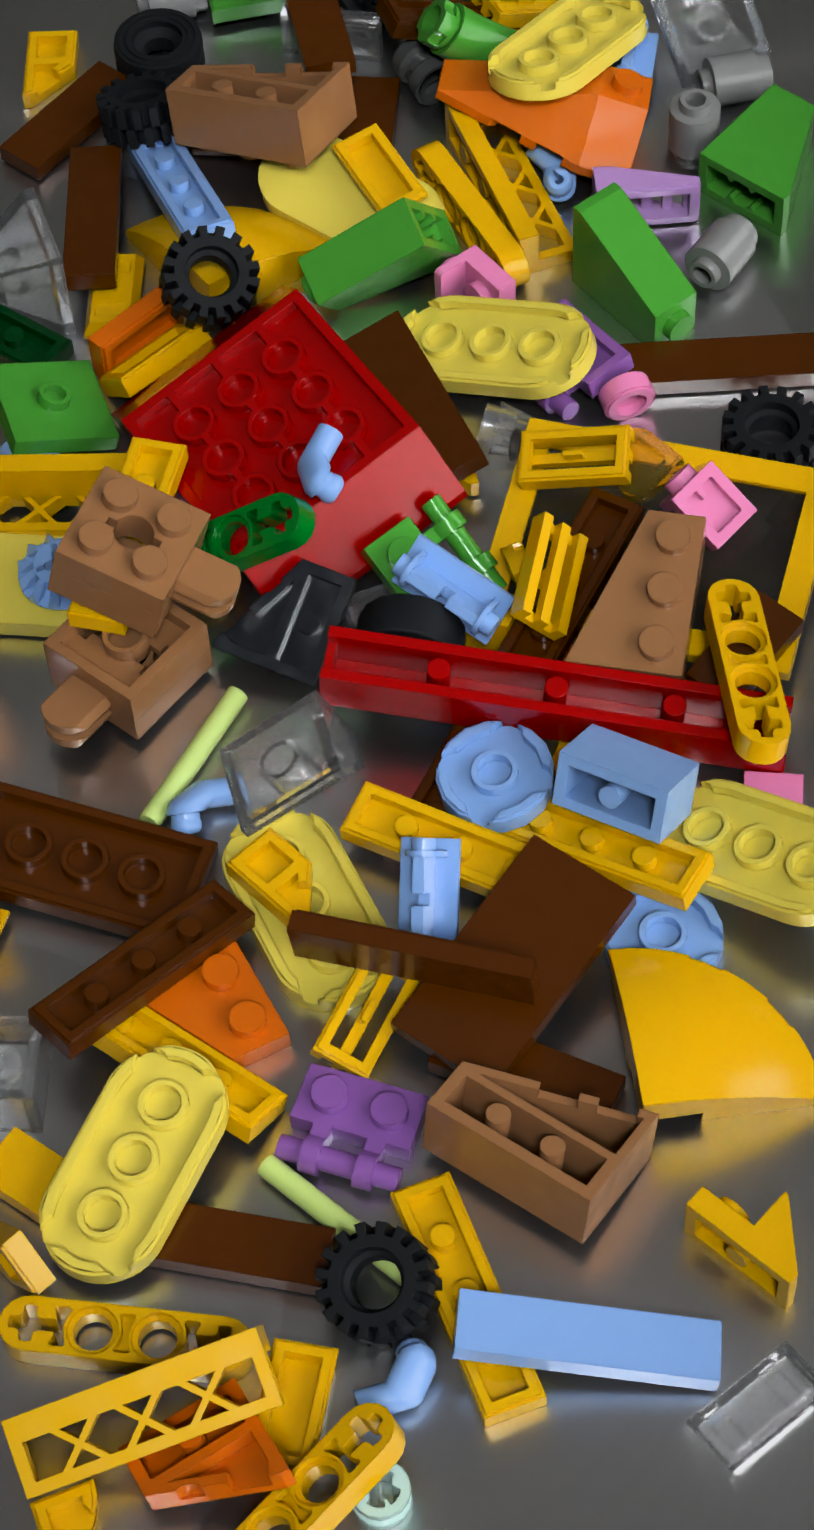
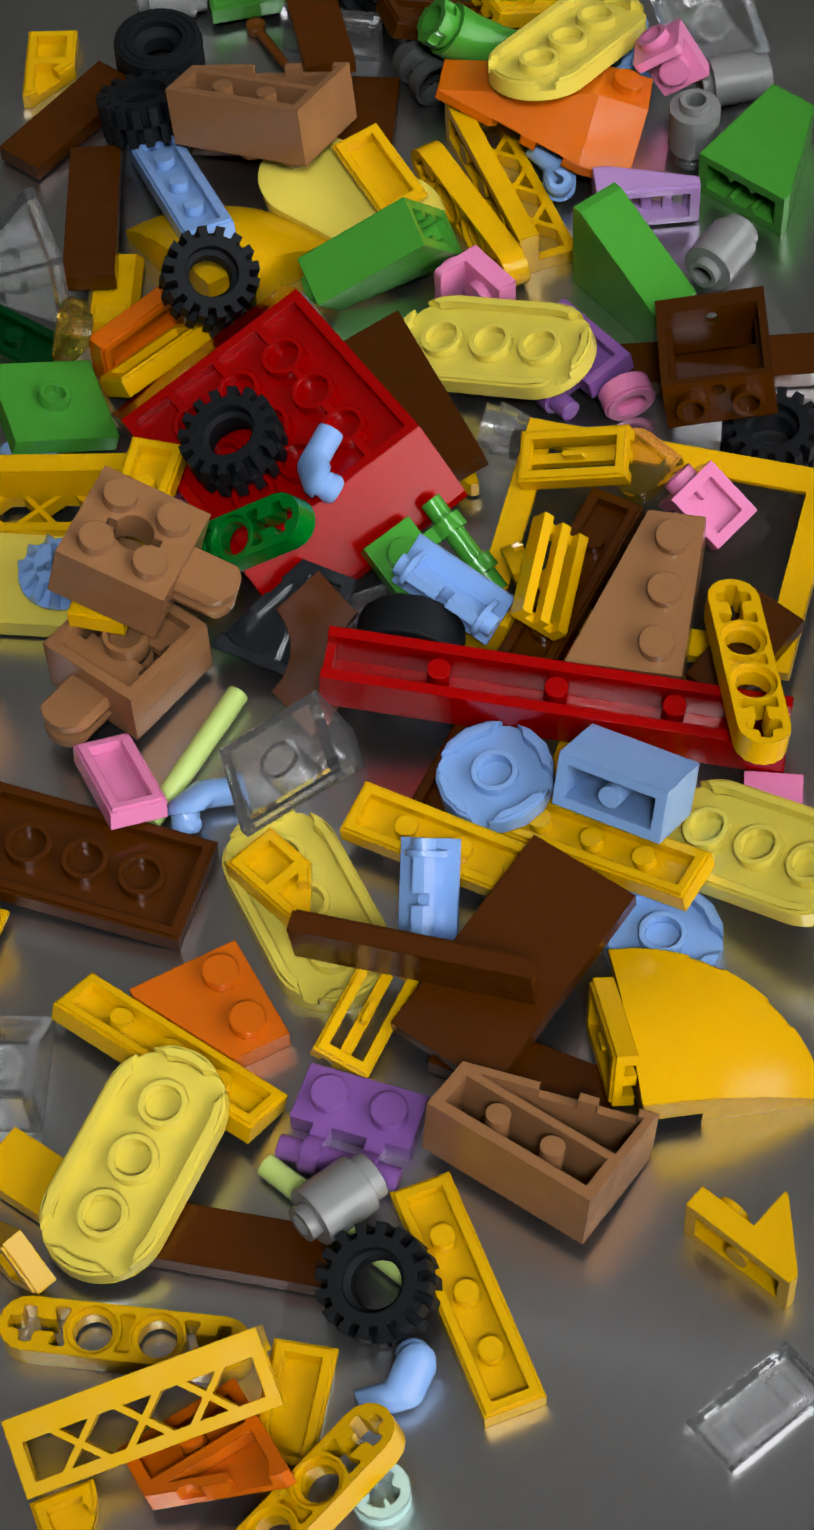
reddish brown tile [28,879,255,1060] -> none
light blue tile [452,1288,722,1392] -> none
none -> clear yellow tile [52,296,93,361]
none -> bright pink tile [73,733,168,830]
none -> black tyre [178,386,288,497]
none -> dark orange hinge [246,17,290,73]
none -> reddish brown tile [272,571,359,735]
none -> light grey brick [289,1152,388,1245]
none -> yellow tile [585,977,639,1107]
none -> bright pink bracket [633,18,710,97]
none -> reddish brown window [655,286,778,428]

